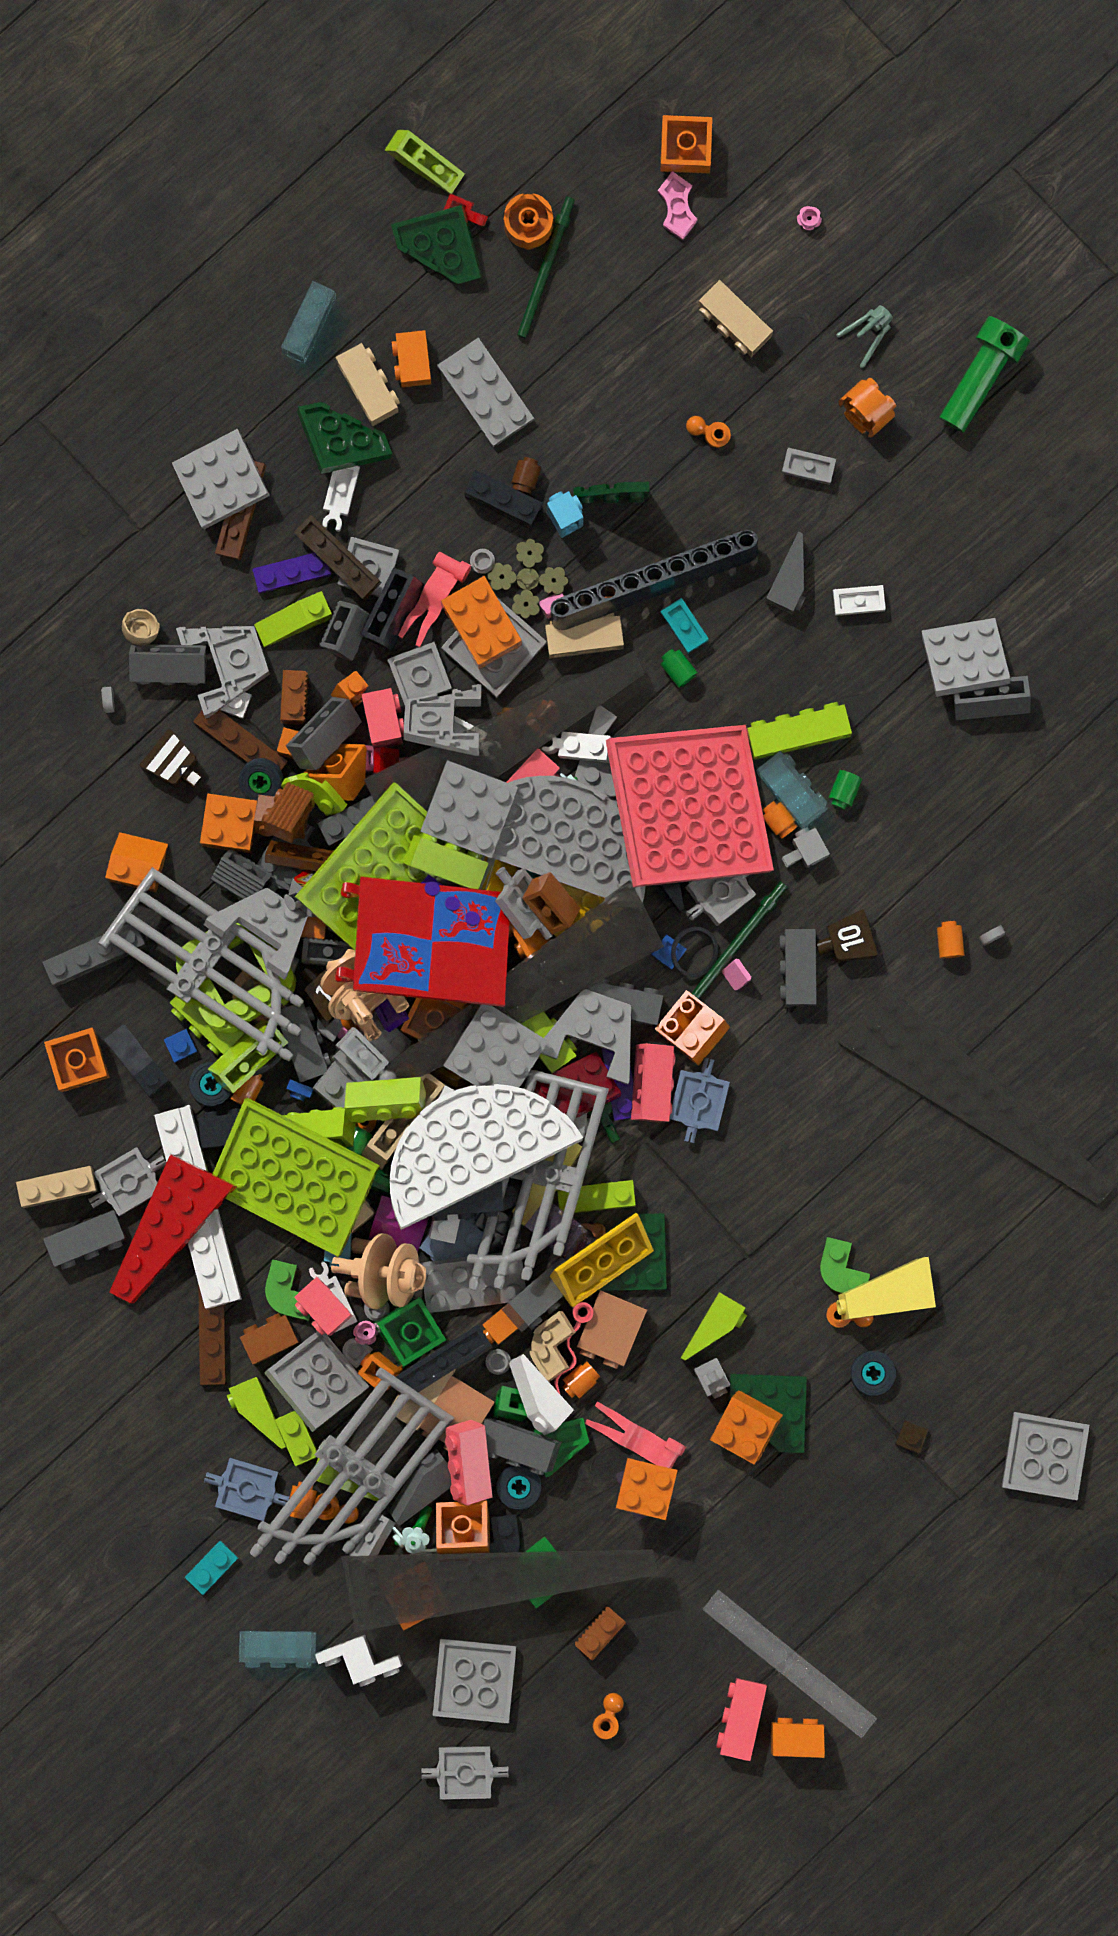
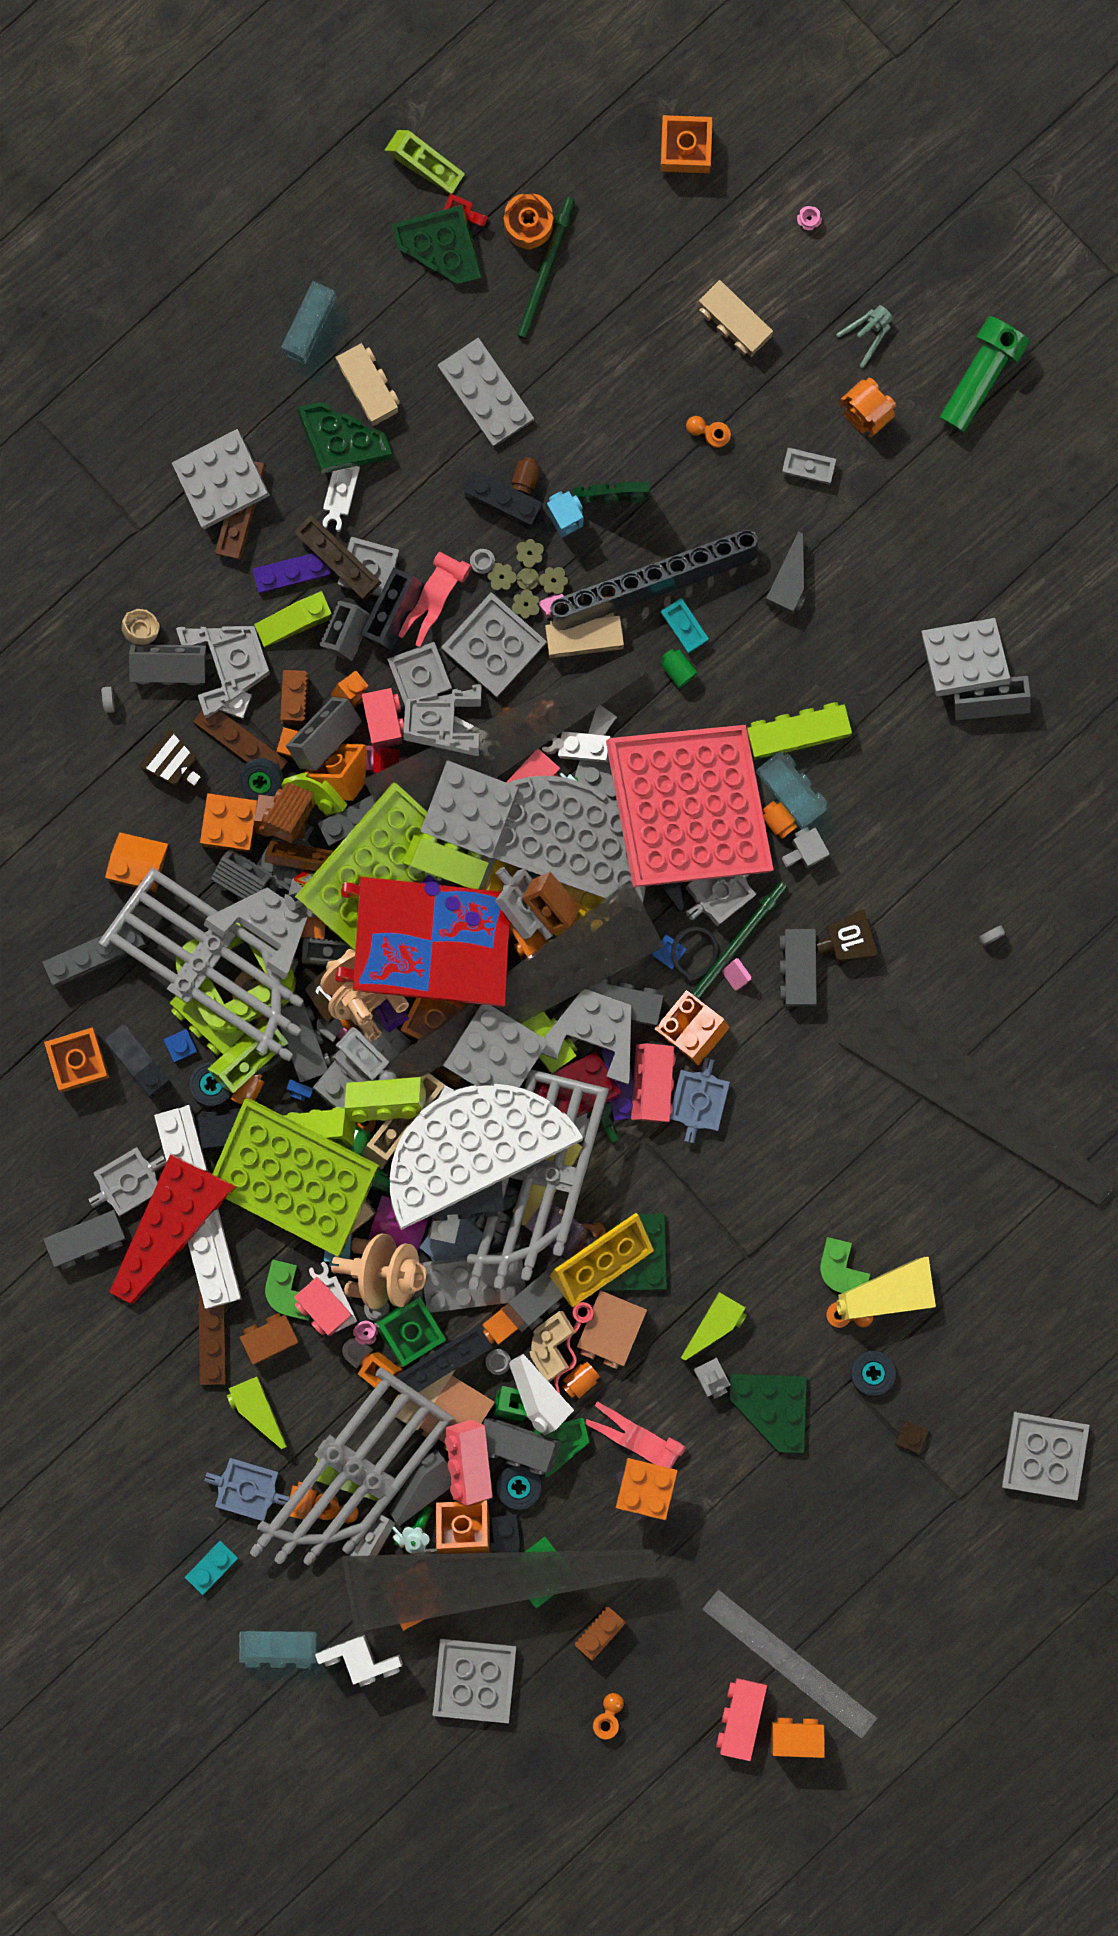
tan brick [16,1166,98,1208] -> none
light grey plate [265,1331,369,1432] -> none
lime brick [275,1411,317,1466] -> none
orange brick [392,330,431,387] -> none
light grey plate [422,1746,508,1799] -> none
orange brick [441,576,522,669] -> none
lime slope [557,1180,636,1215] -> none
bright pink tile [658,171,698,241] -> none
orange brick [710,1390,783,1465] -> none
green brick [828,770,863,810] -> none
white plate [833,585,885,616] -> none
orange brick [937,921,965,959] -> none

